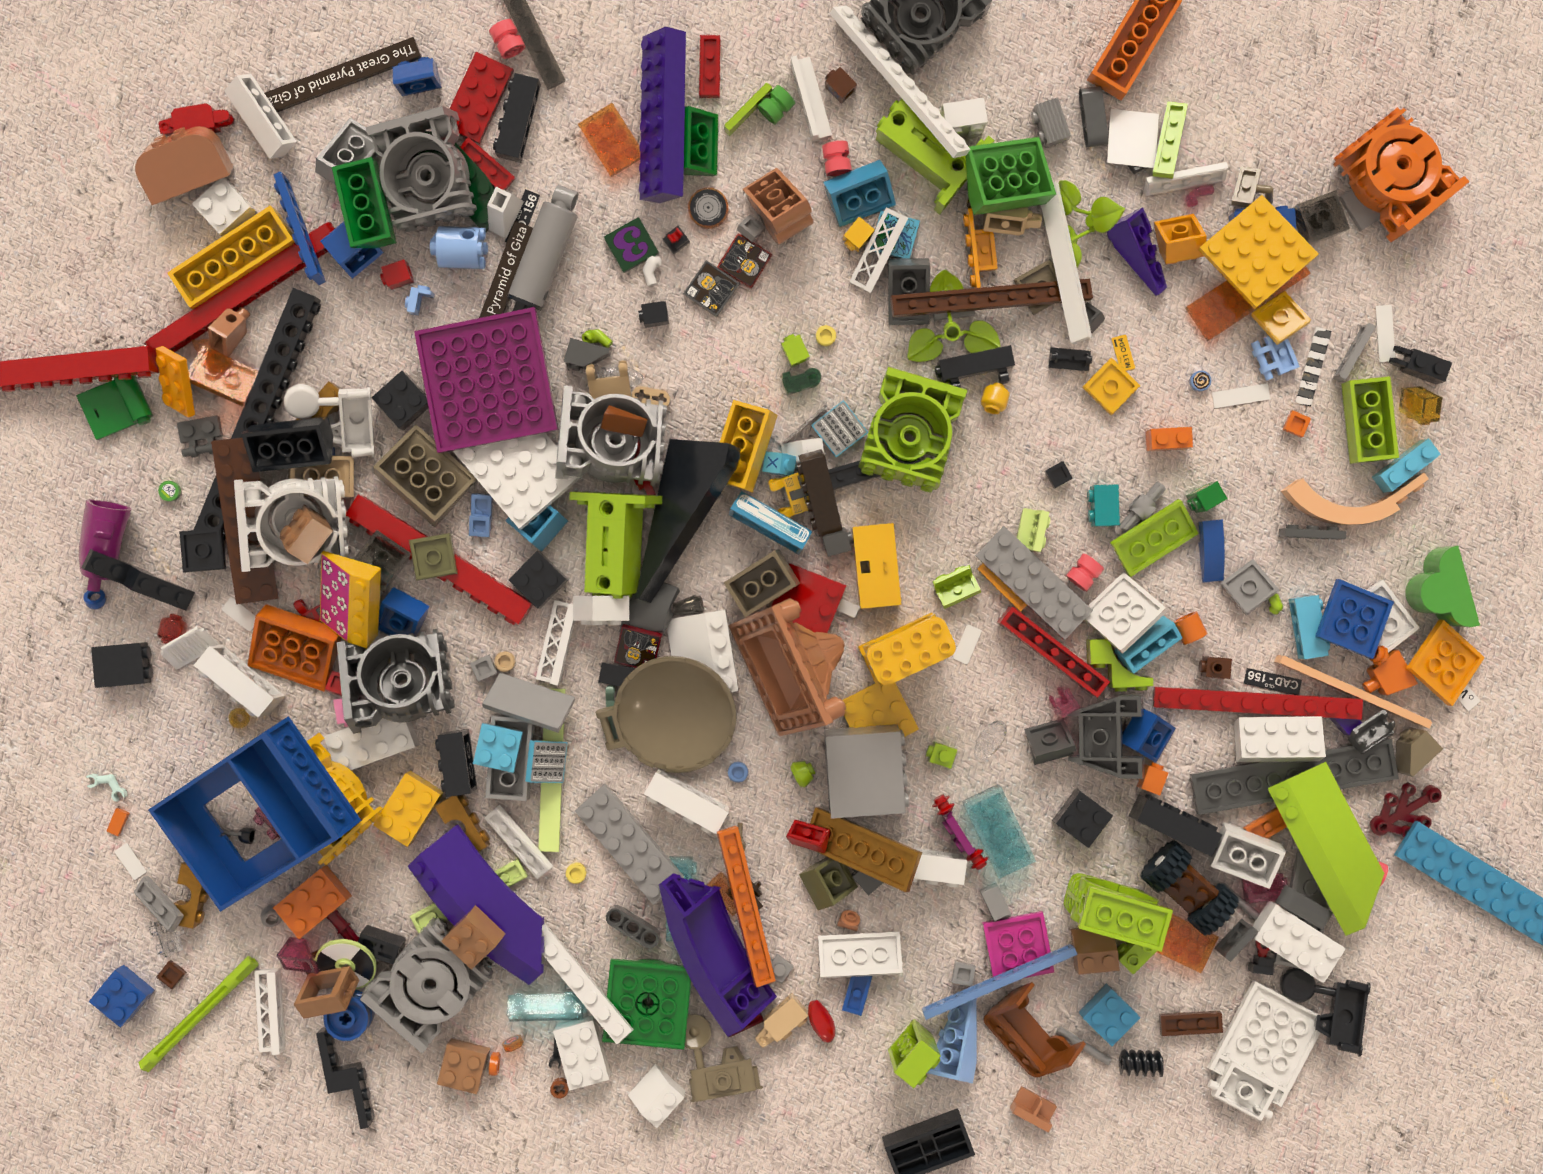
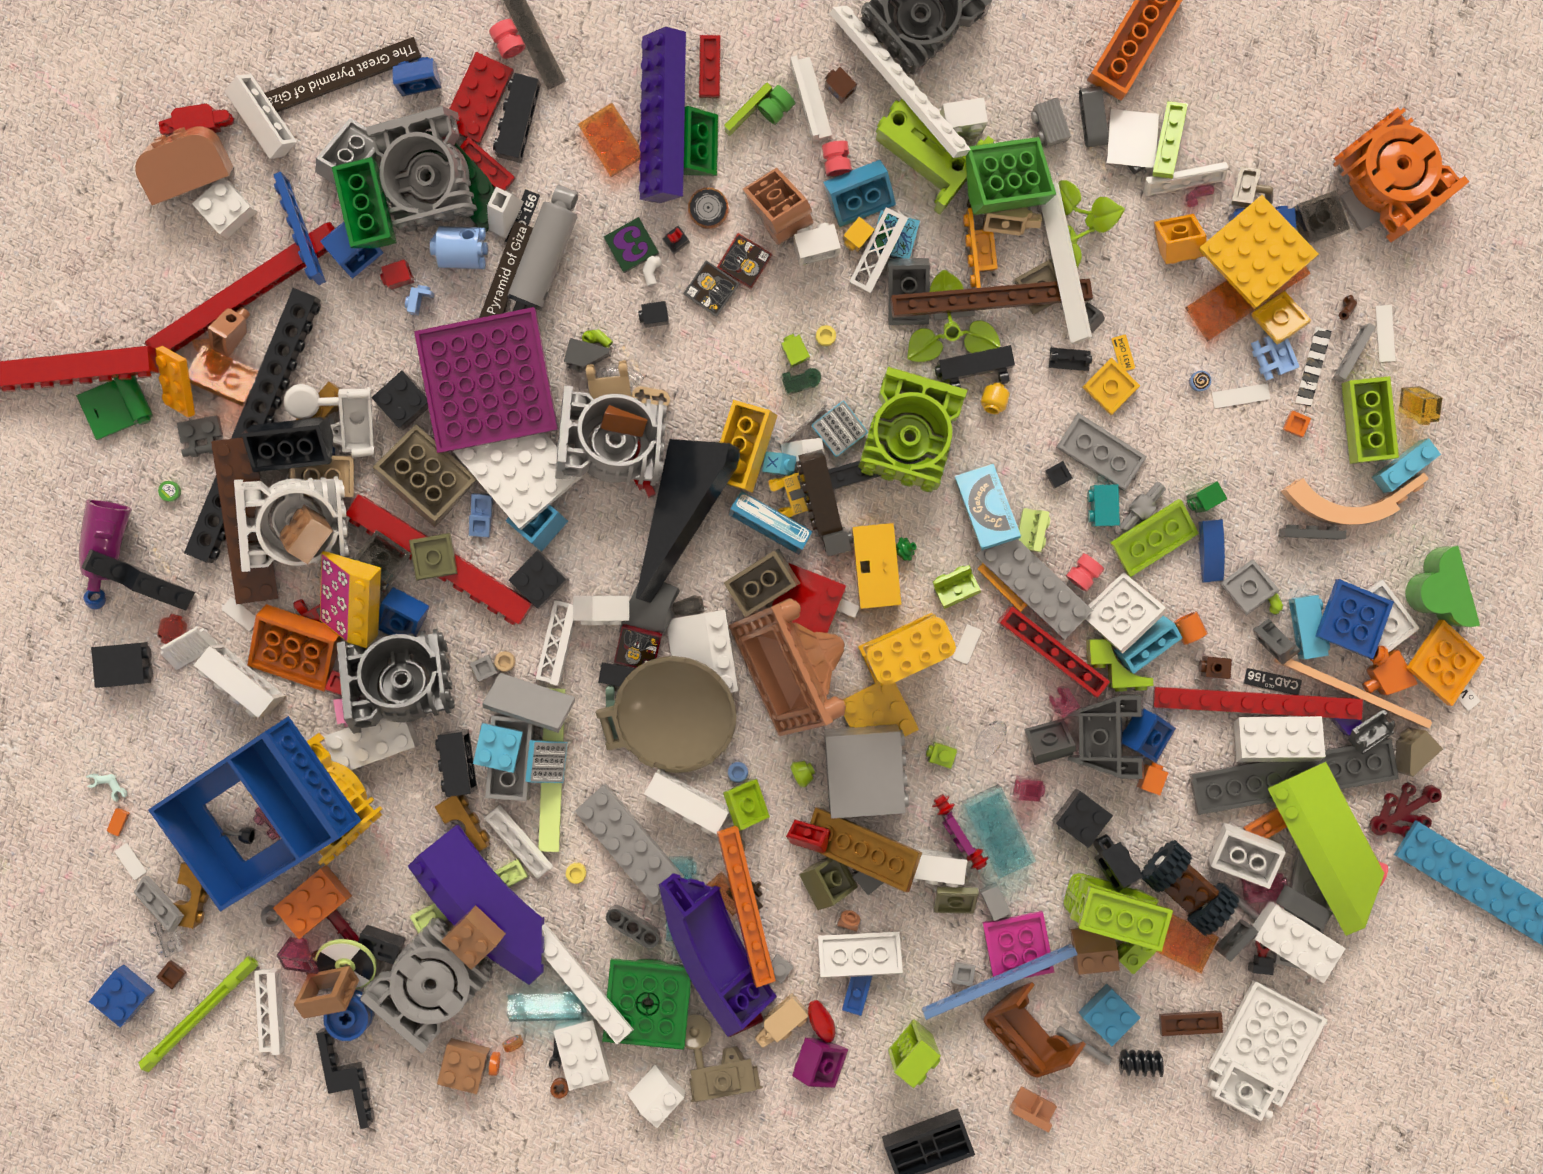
yellow brick [167,205,295,309] -> none
black tile [179,528,226,573] -> none
clear yellow plate [229,708,250,728] -> none
yellow brick [373,770,445,847] -> none
lime brick [569,492,662,599] -> none
light grey plate [737,215,766,242] -> none
light blue wedge [927,999,977,1083] -> none
dark purple wedge [1107,207,1167,296] -> none
black brick [1129,793,1223,857] -> none
orange brick [1146,427,1193,451] -> none
black piece [1280,968,1371,1057] -> none
black hinge [1389,346,1453,385] -> none
none -> lime plate [723,779,770,831]
none -> magenta slope [792,1037,848,1088]
none -> white brick [793,223,840,266]
none -> green plant [896,537,917,561]
none -> olive tile [933,887,979,914]
none -> tile [955,464,1021,550]
none -> clear pink slope [1013,775,1045,802]
none -> light grey tile [1056,413,1147,491]
none -> black brick [1093,834,1143,892]
none -> dark grey hinge [1253,619,1300,665]
none -> reddish brown arm [1339,295,1357,320]

